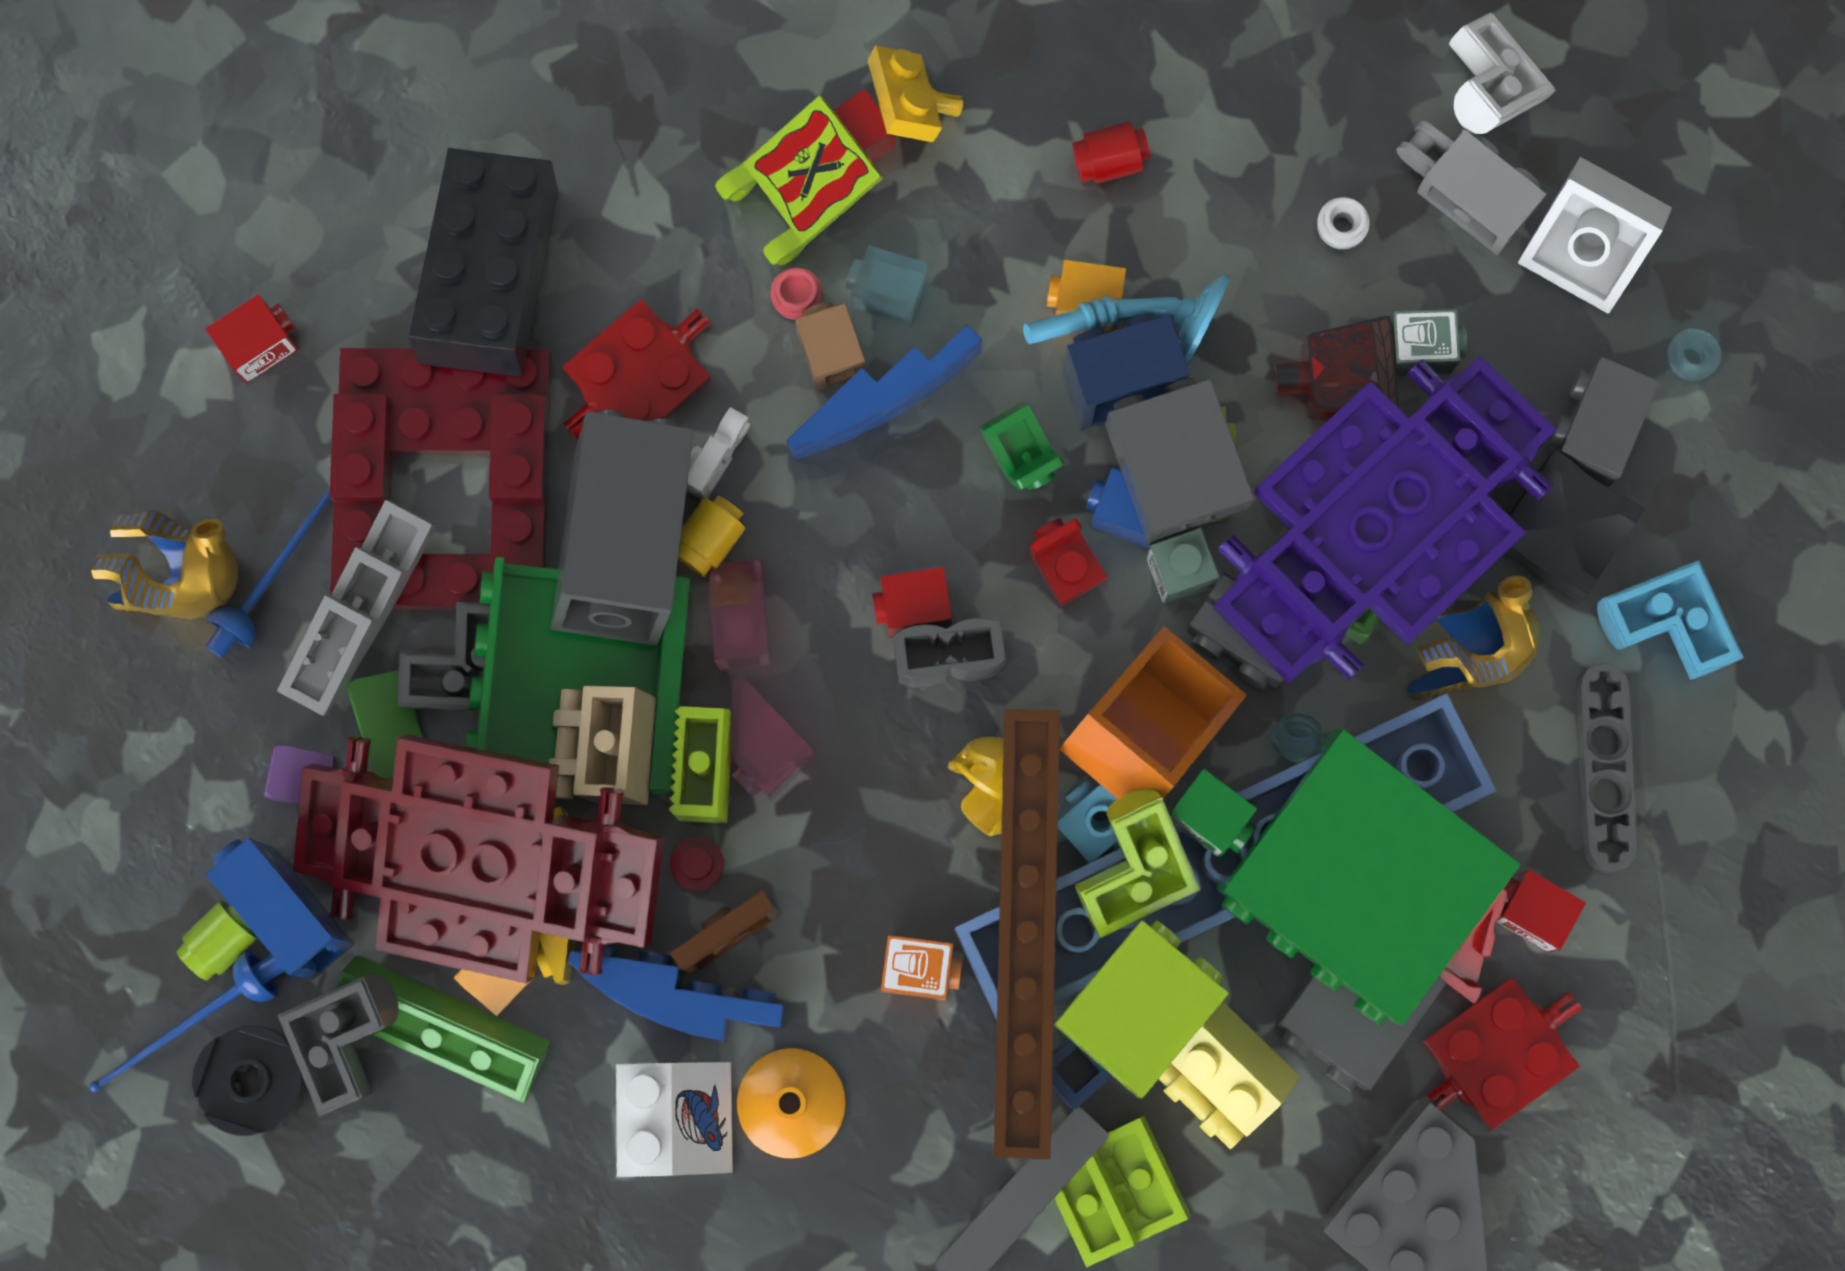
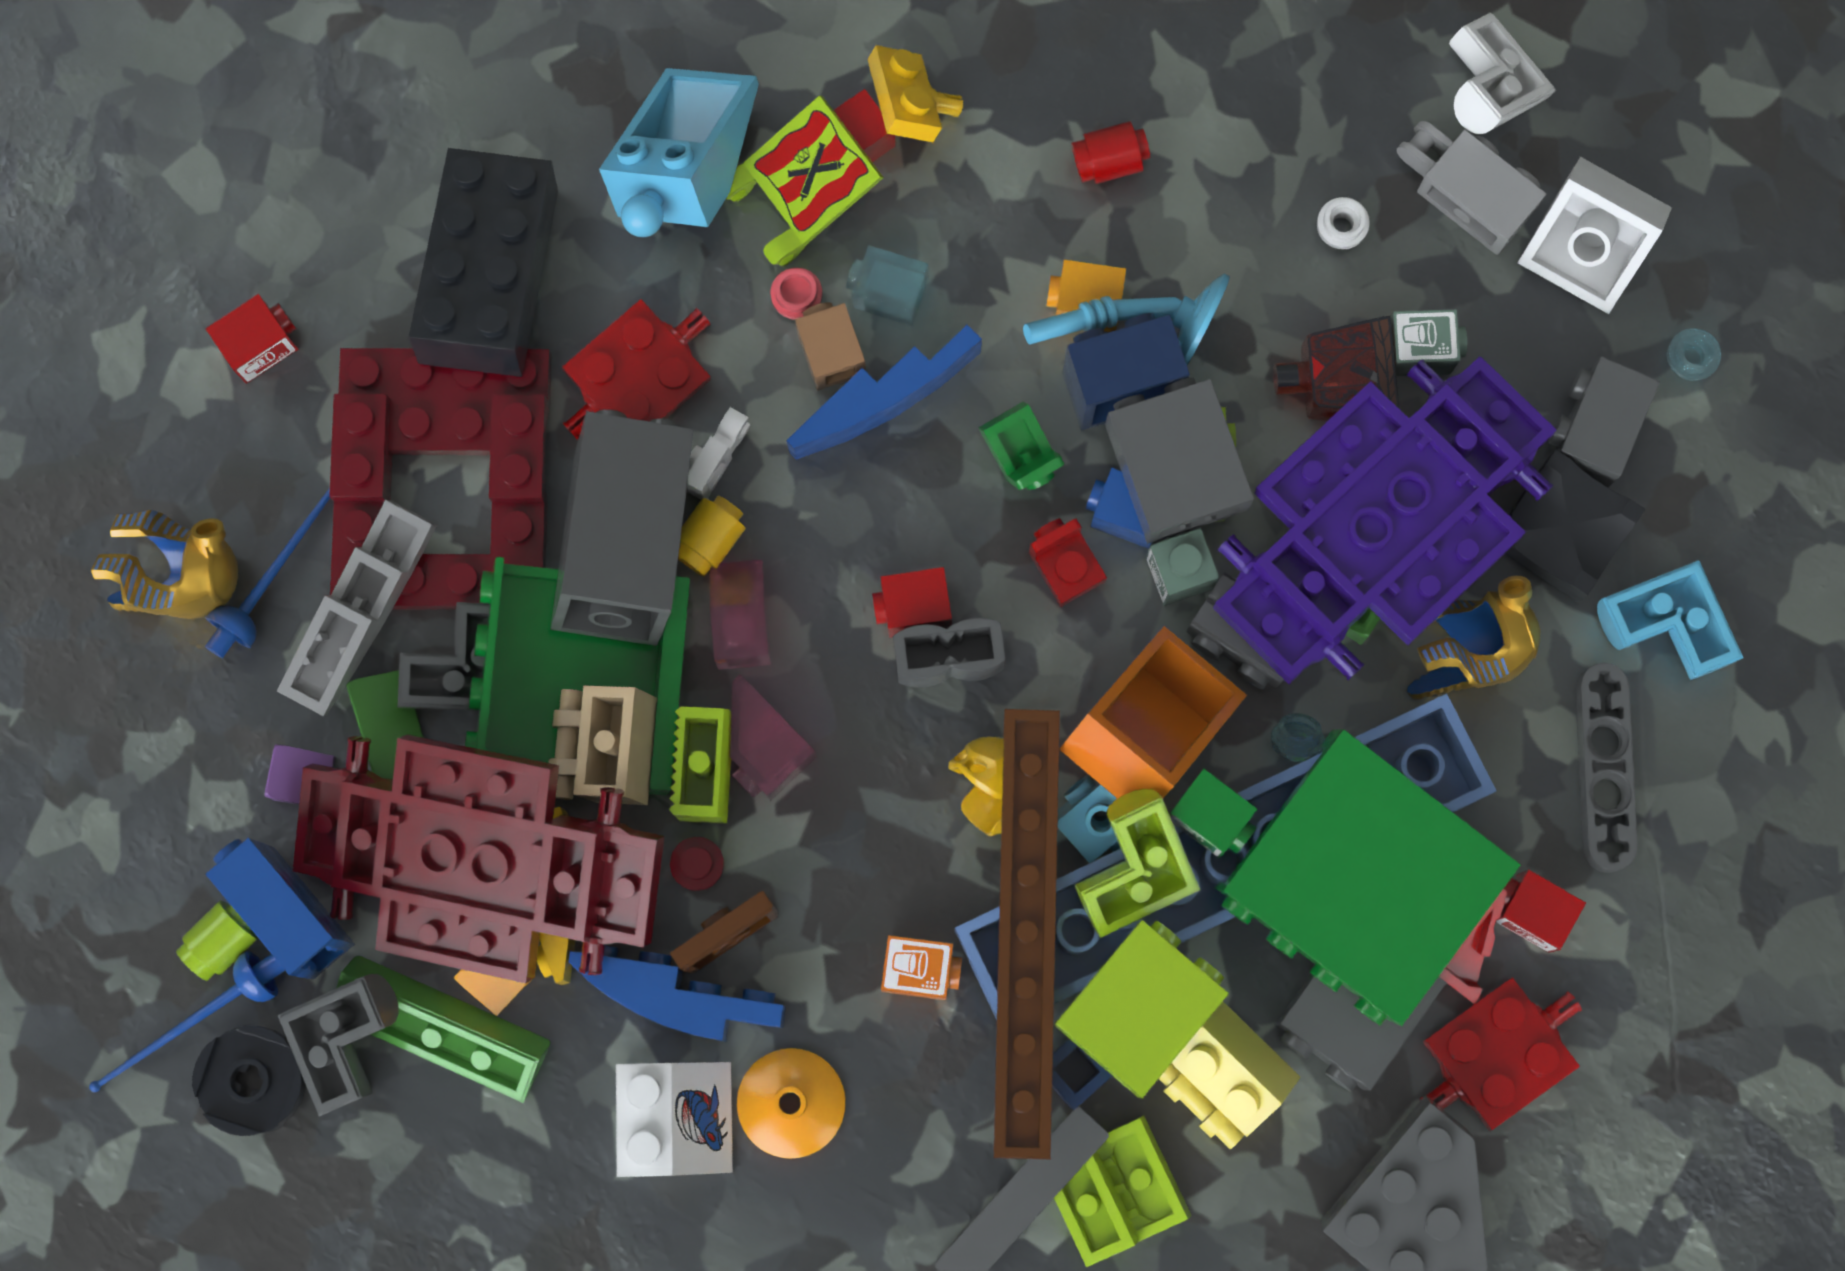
none -> medium azure slope [599,68,759,237]

